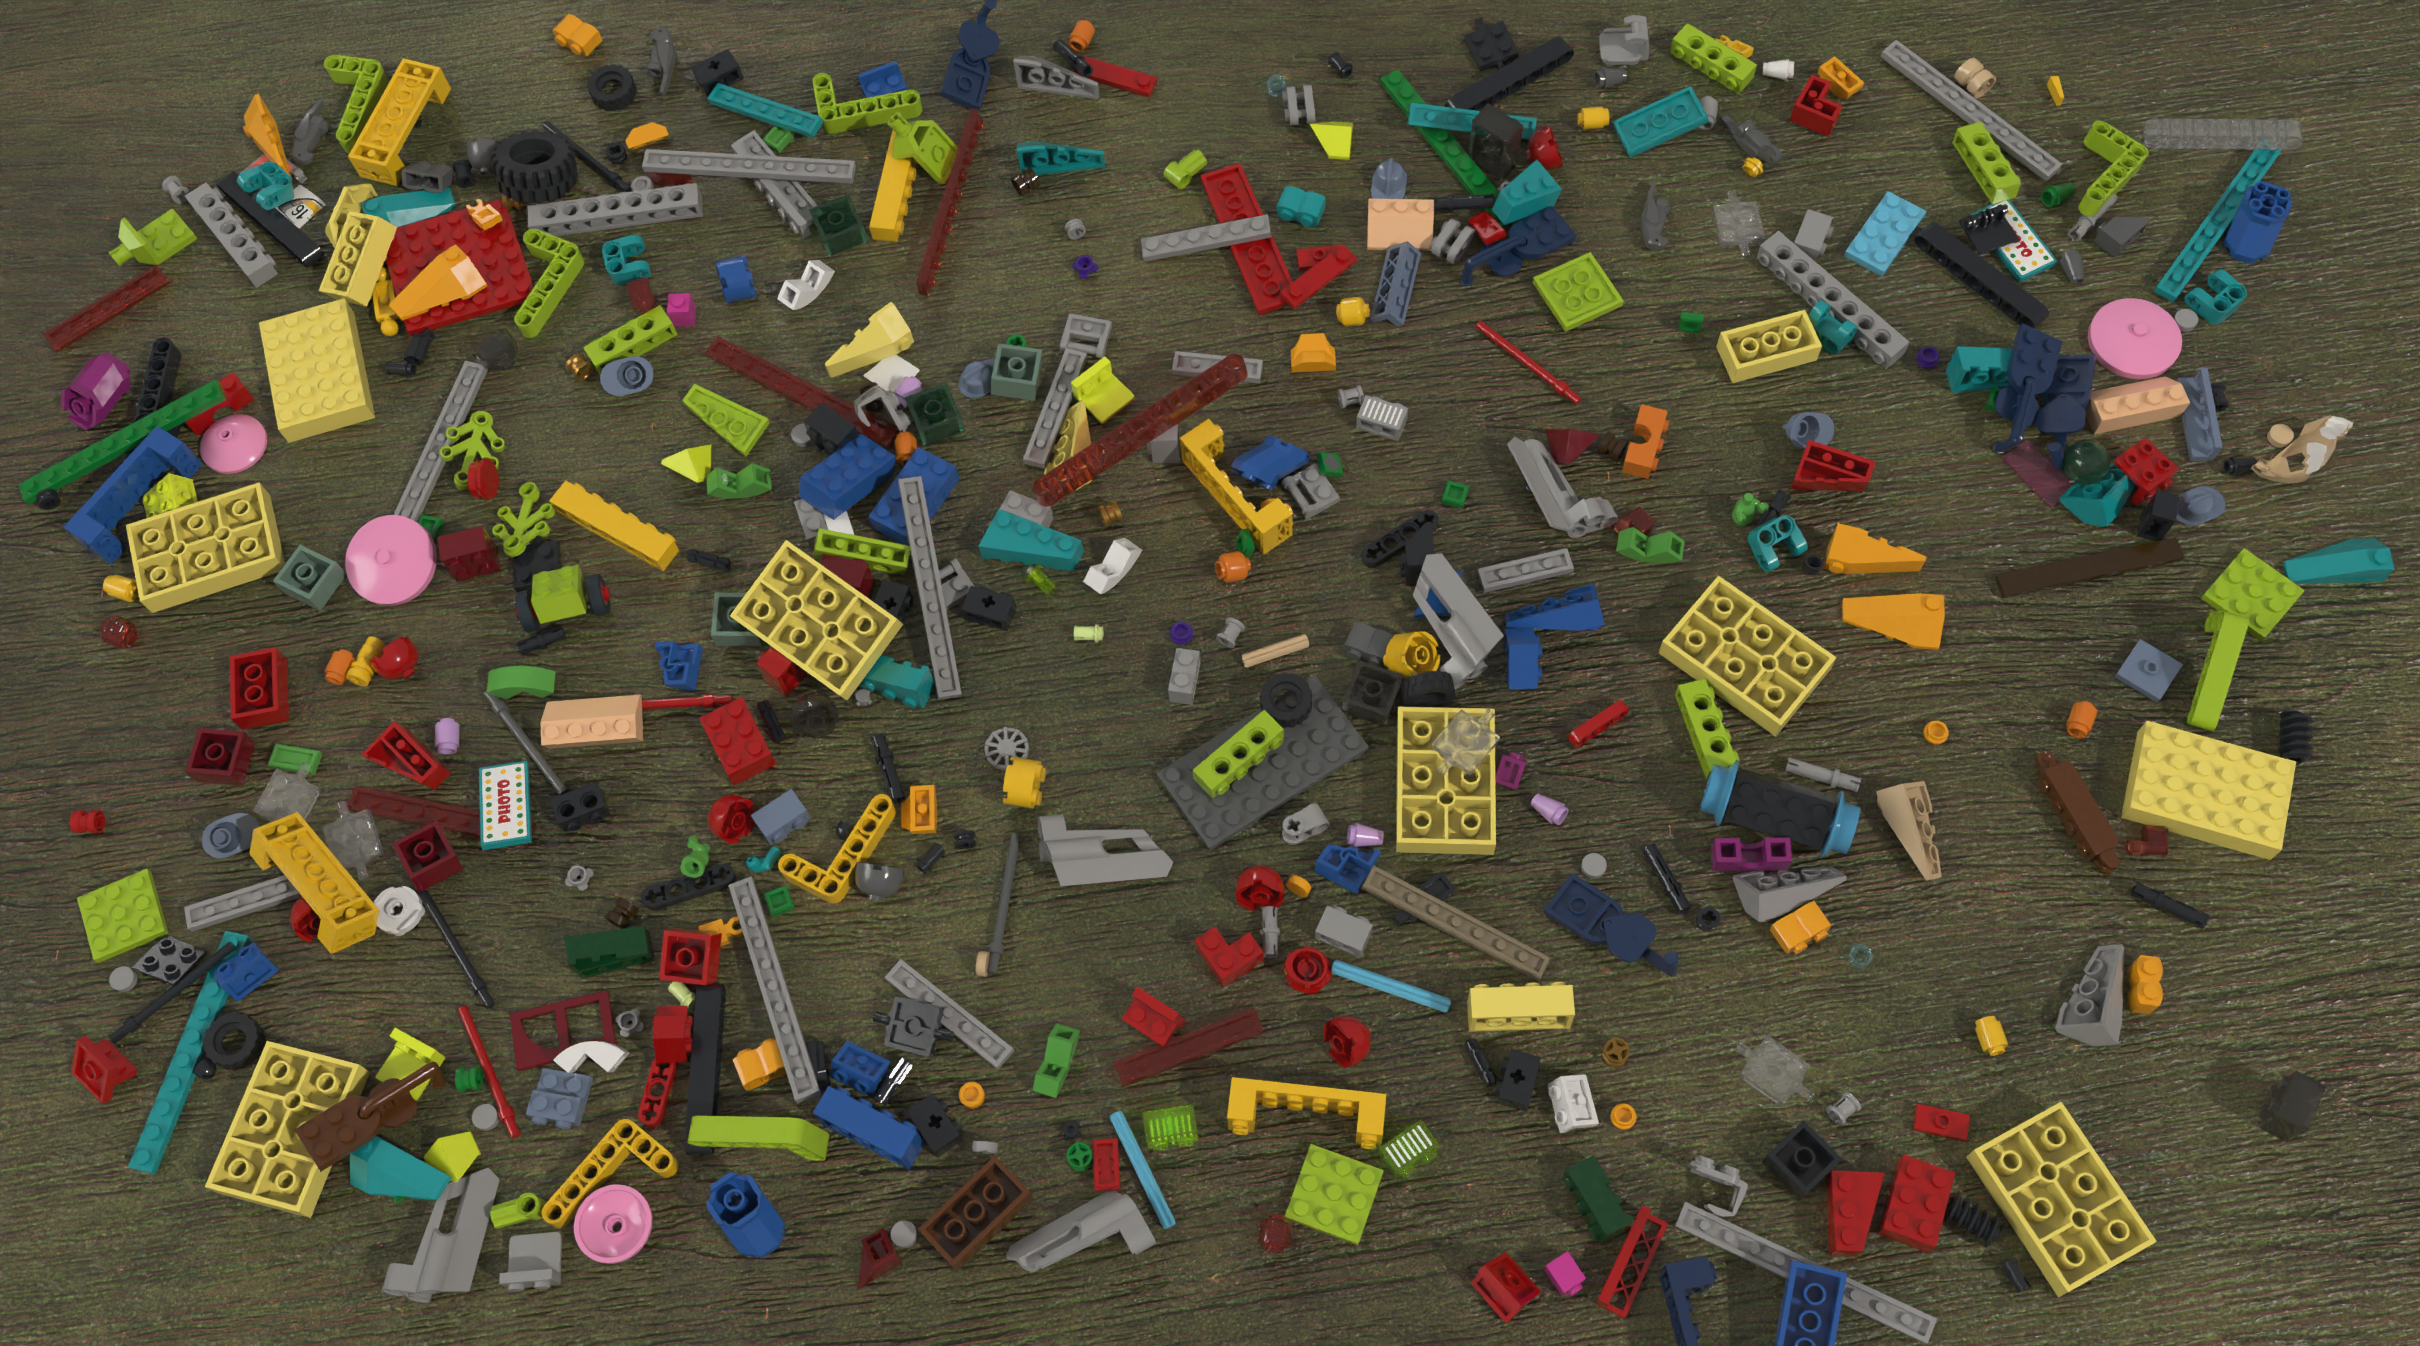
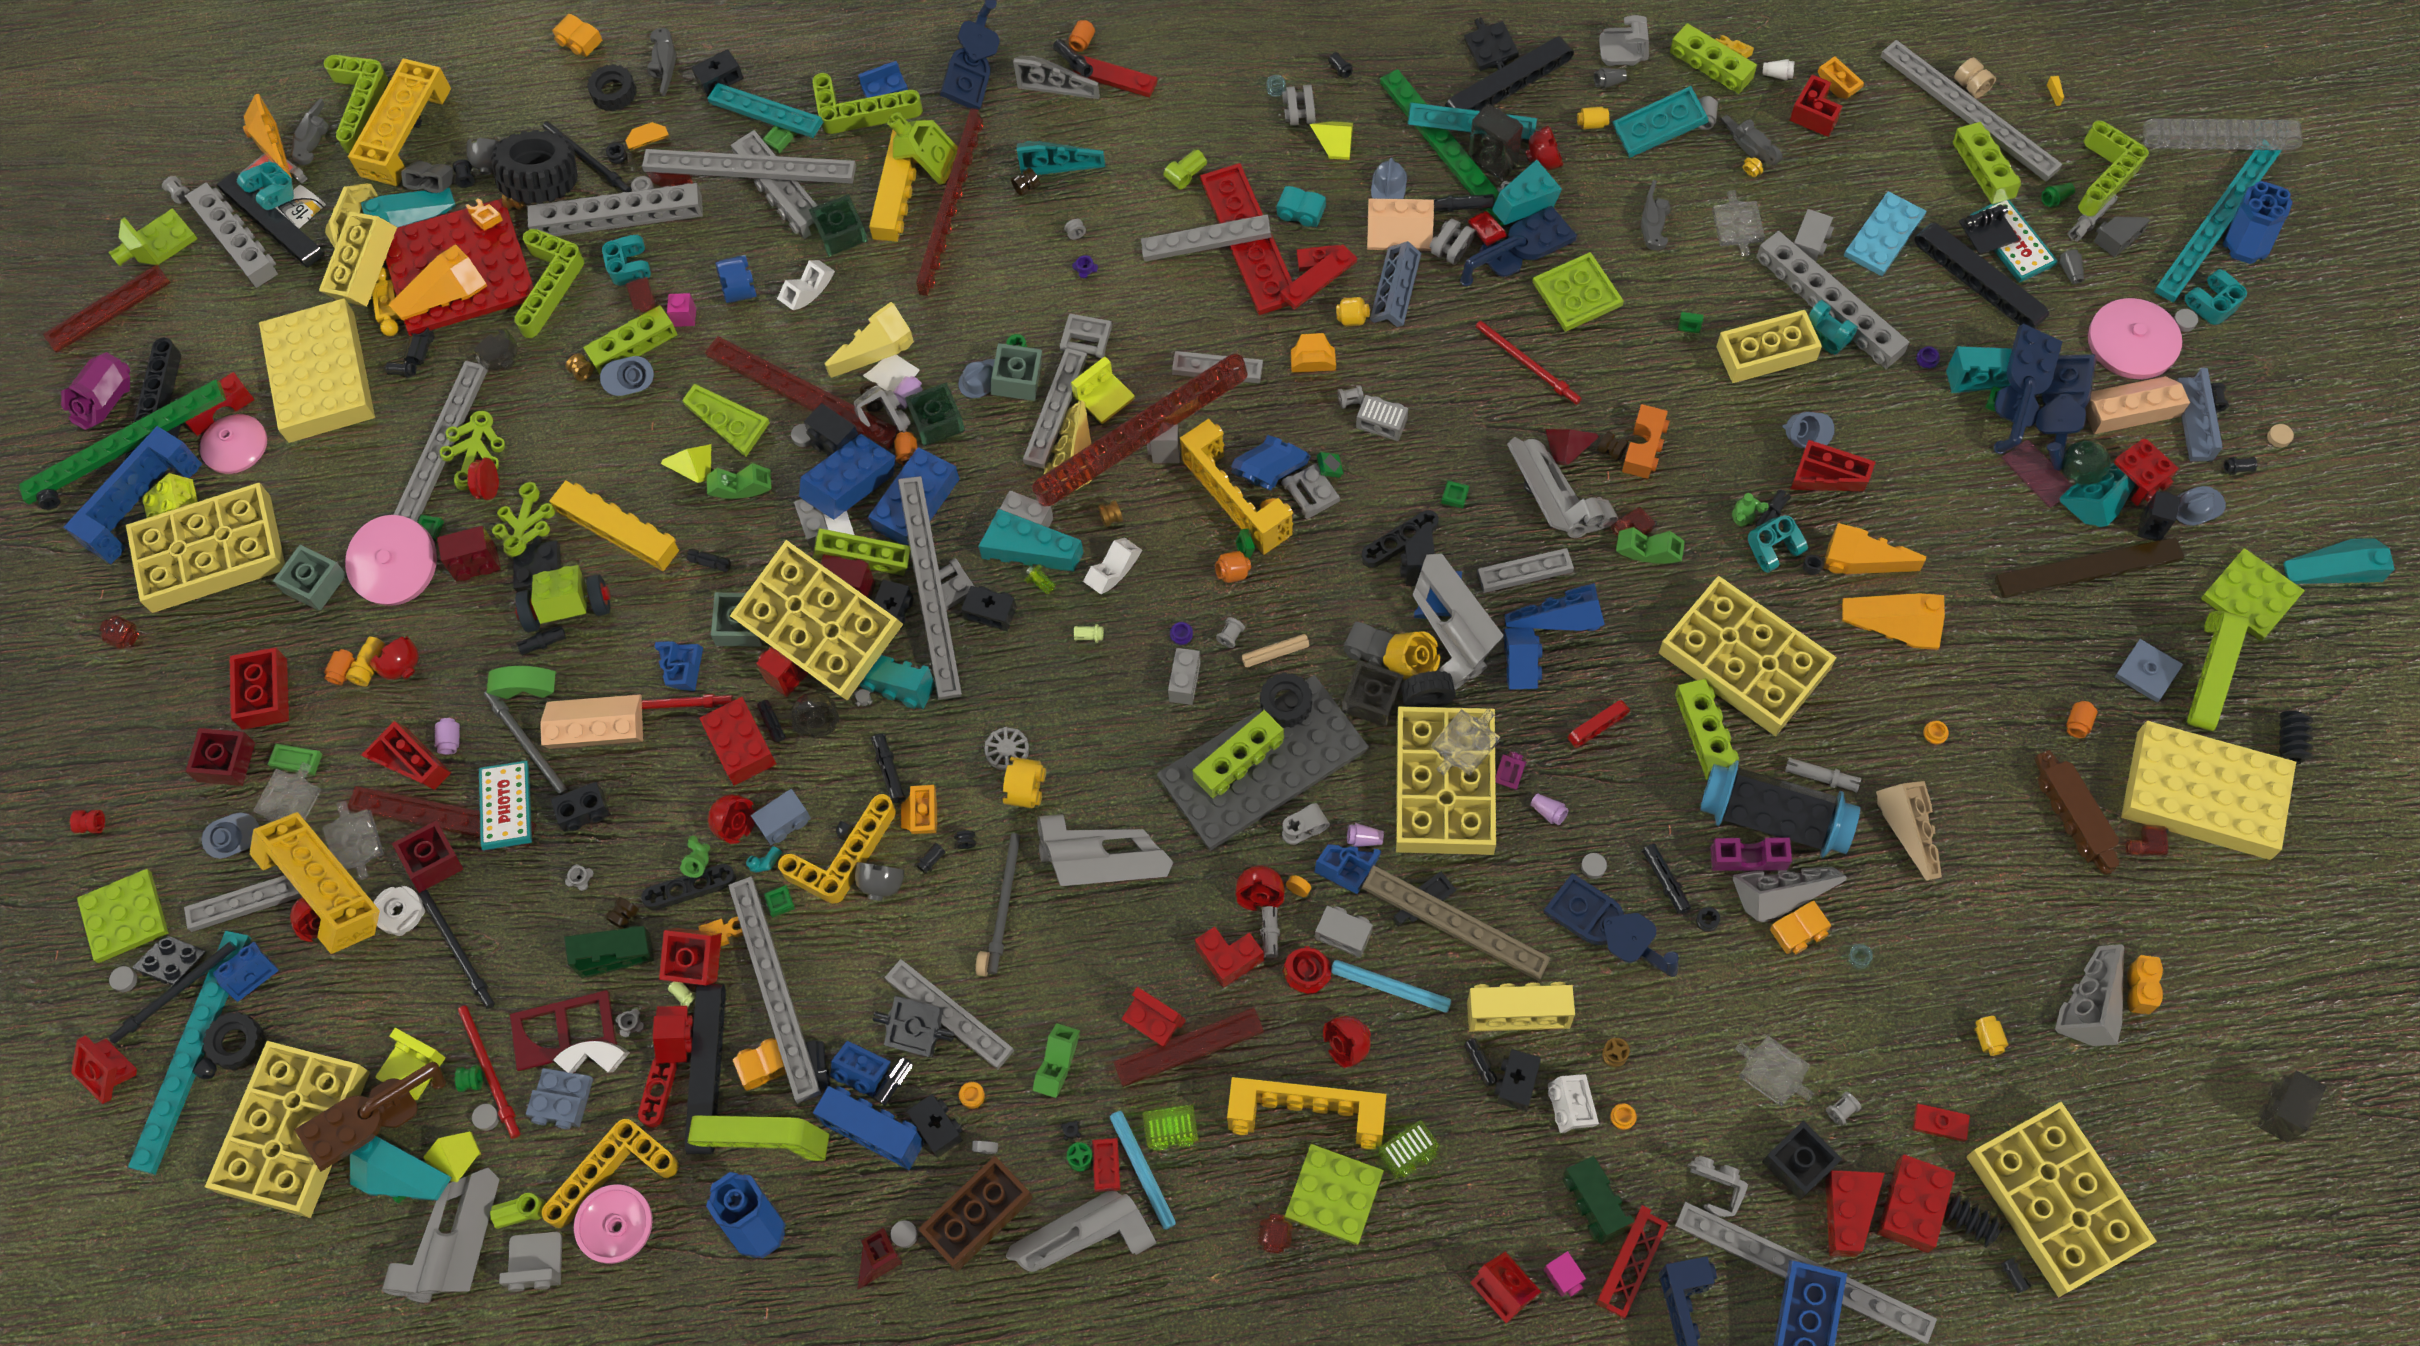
yellow brick [103,574,139,602] -> none
black pin [2130,881,2210,929] -> none
tan animal [2251,415,2353,483] -> none

